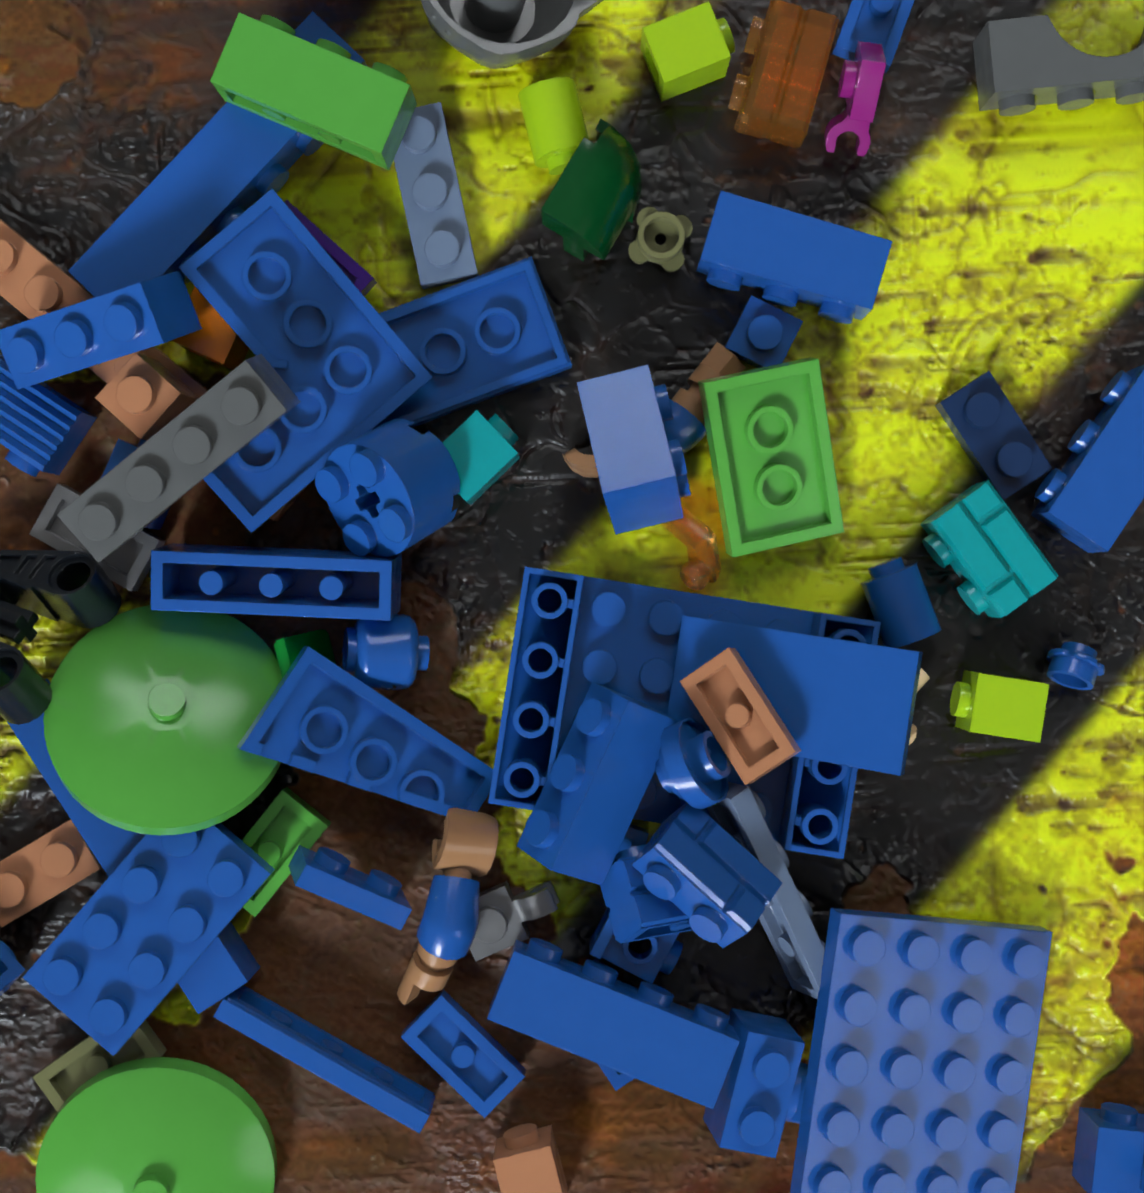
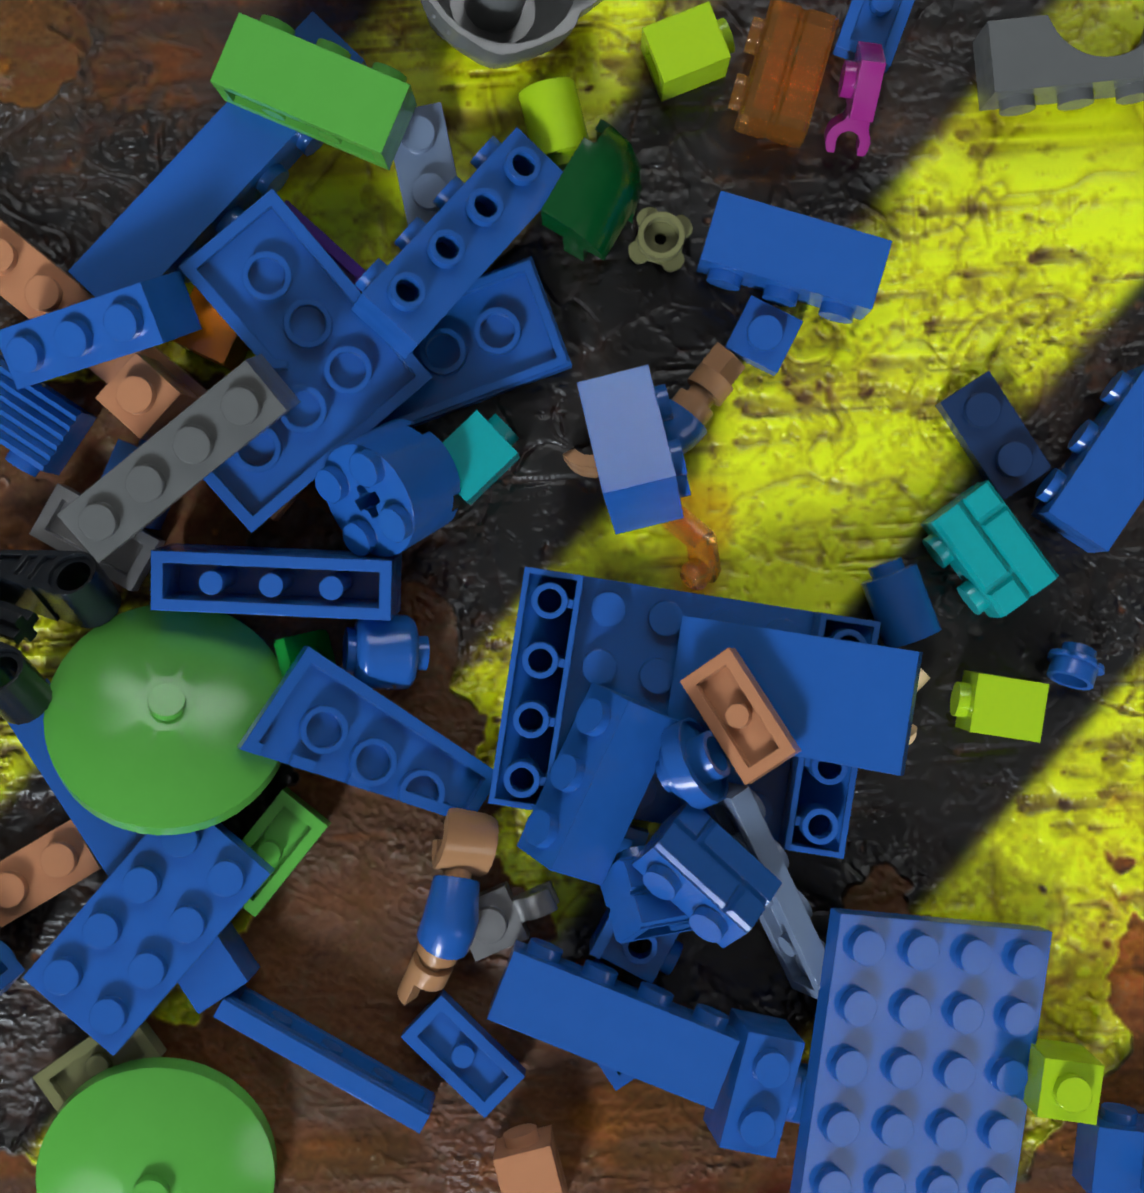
blue plate [288,845,412,930] -> none
bright green plate [698,357,844,557] -> none
none -> blue brick [351,127,563,359]
none -> lime brick [1023,1038,1105,1125]

